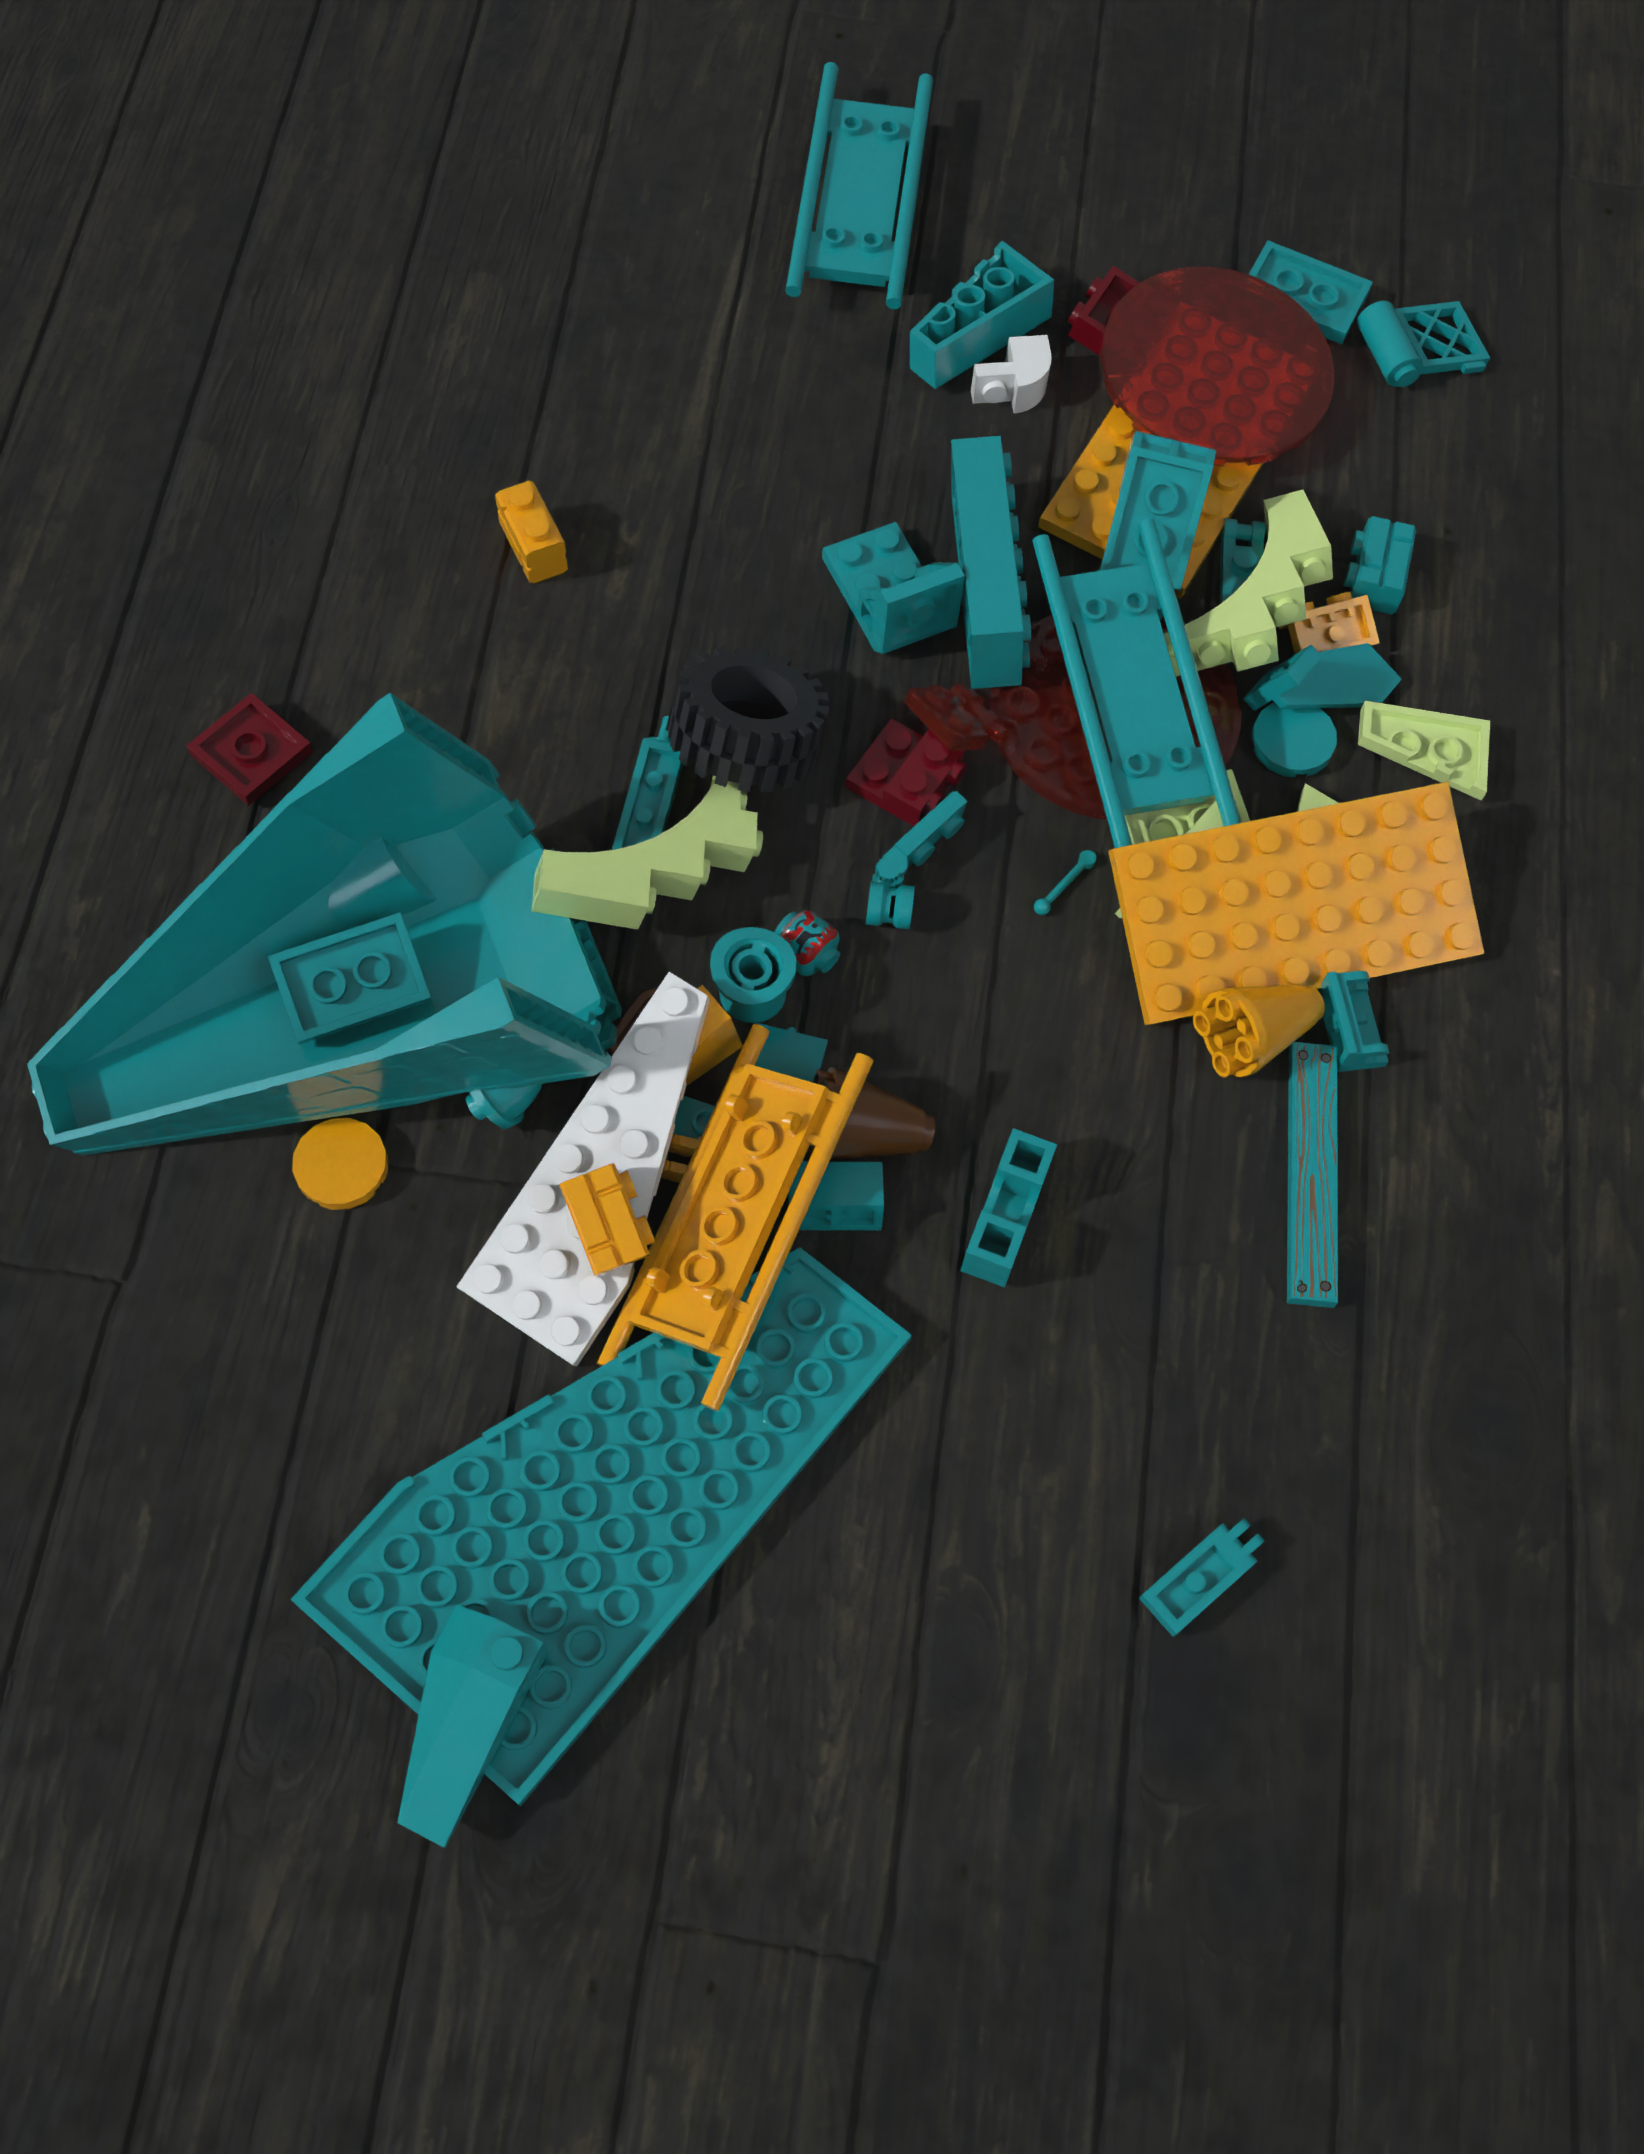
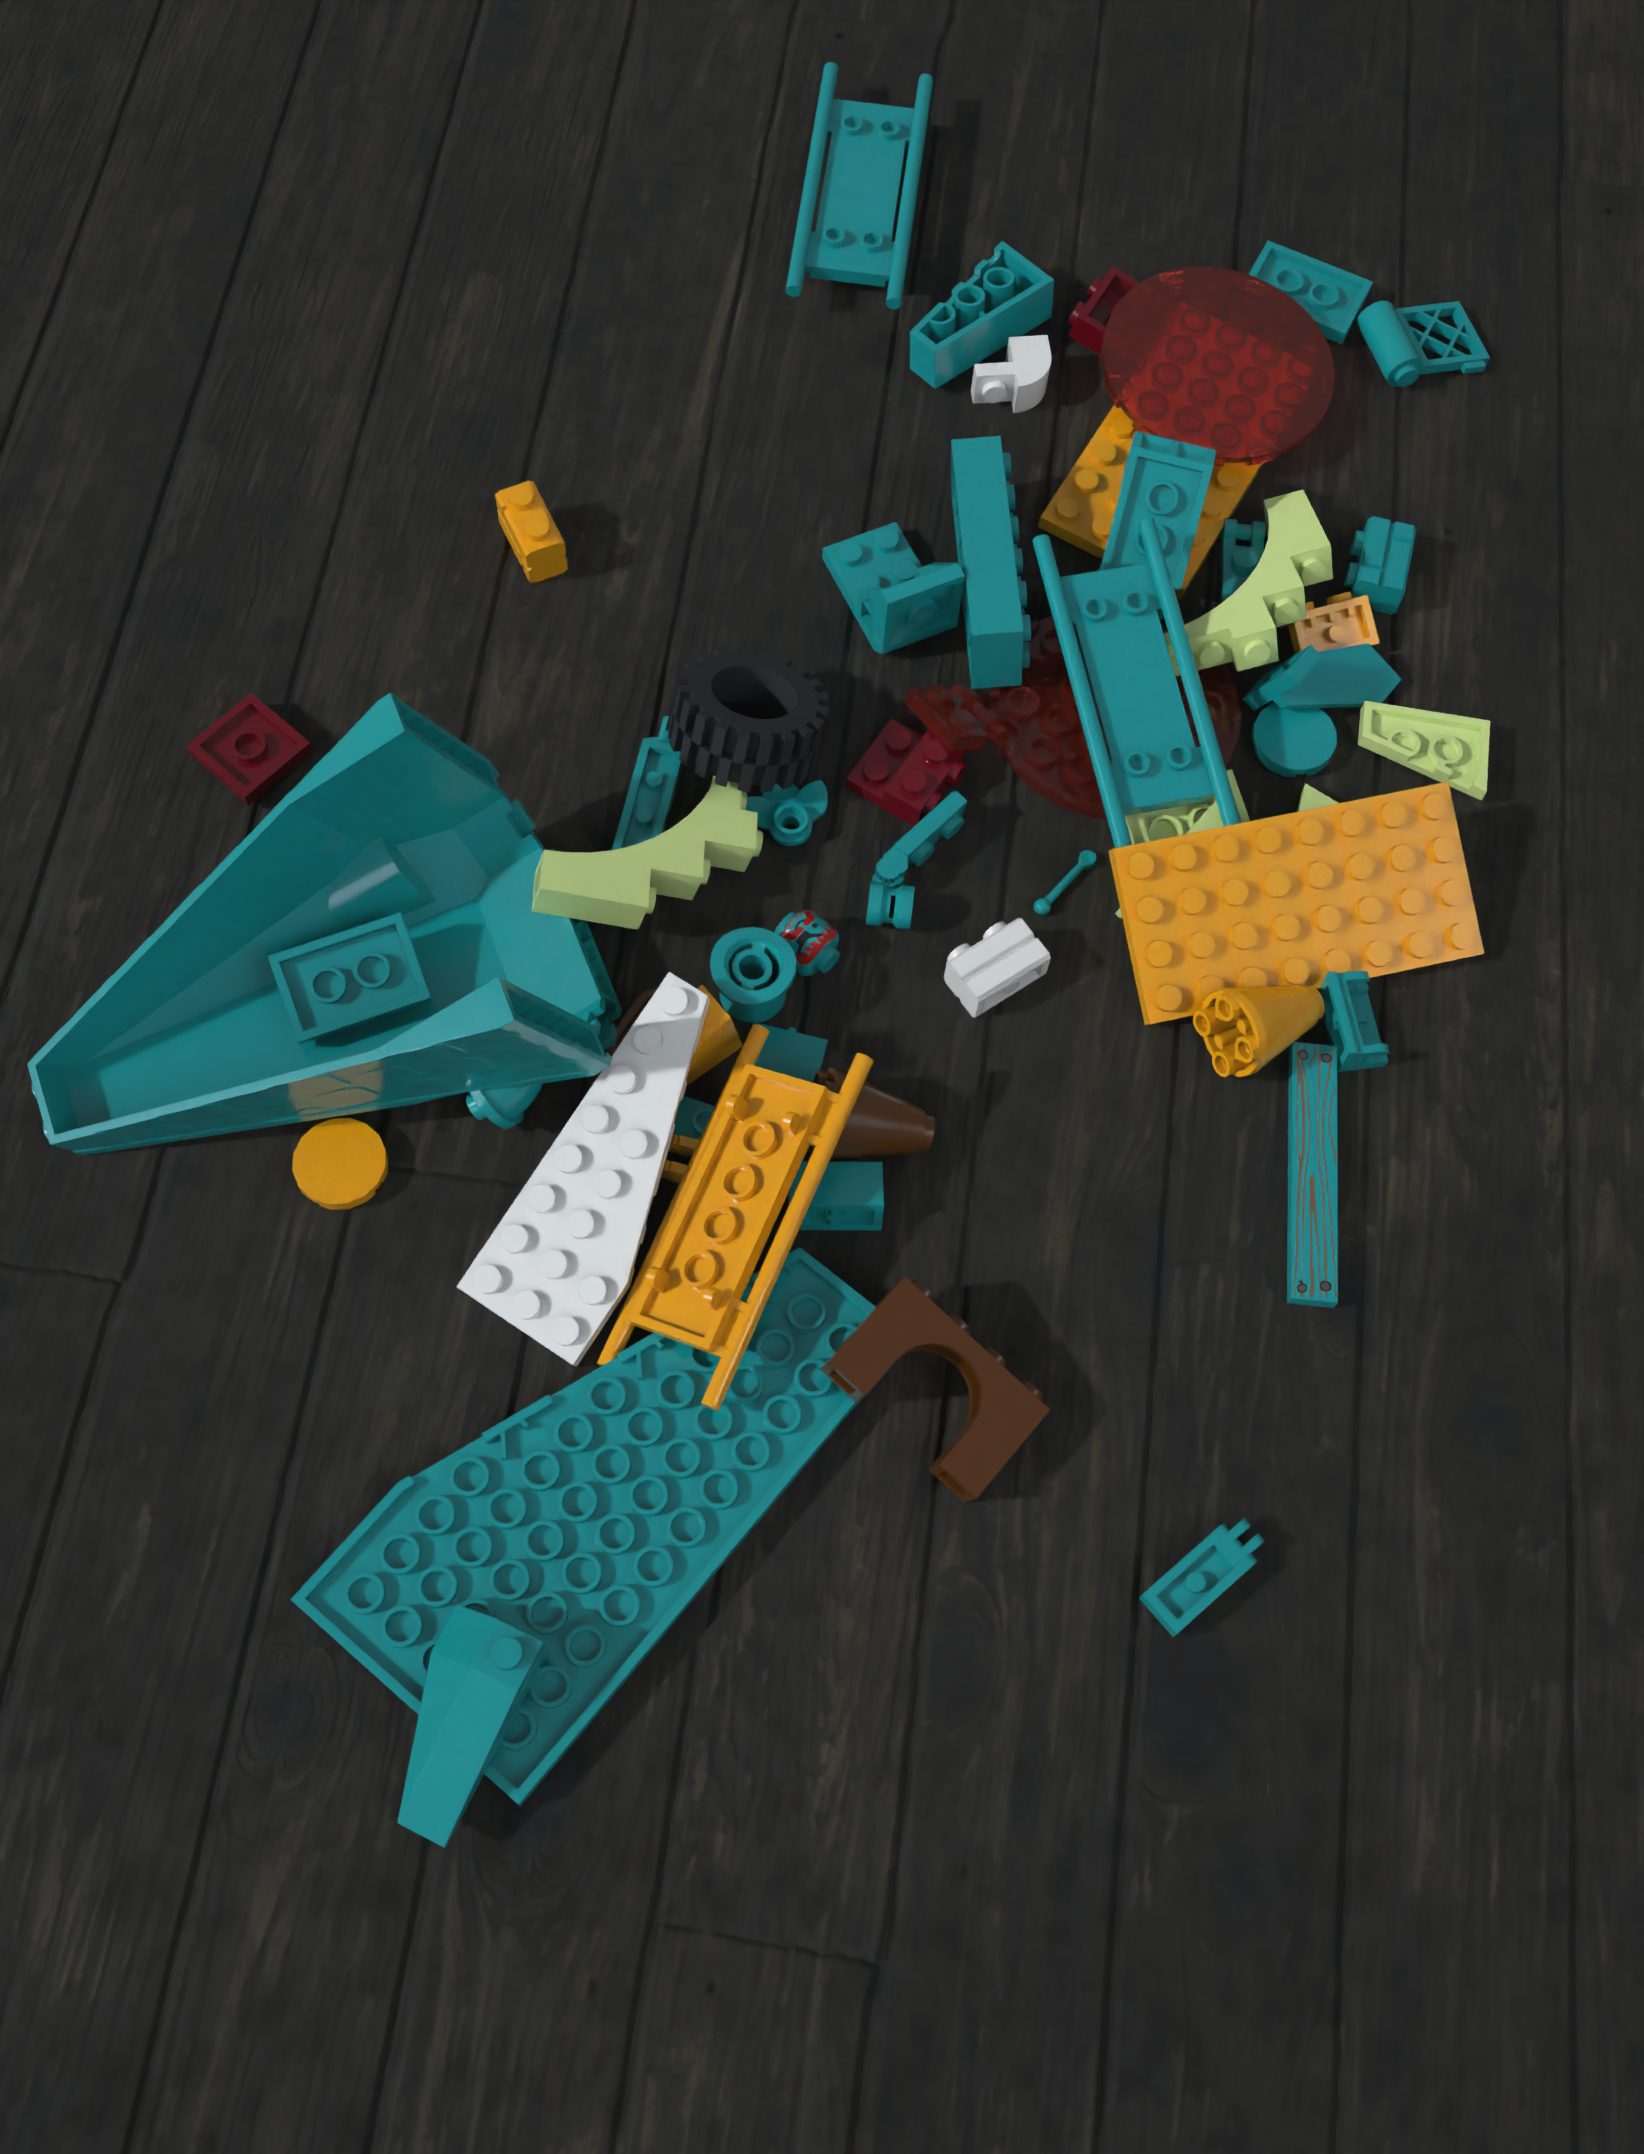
light orange brick [559,1163,655,1276] -> none
teal arch [960,1128,1057,1288] -> none
none -> teal plate [745,780,828,846]
none -> reddish brown arch [819,1276,1051,1503]
none -> white brick [944,918,1051,1018]

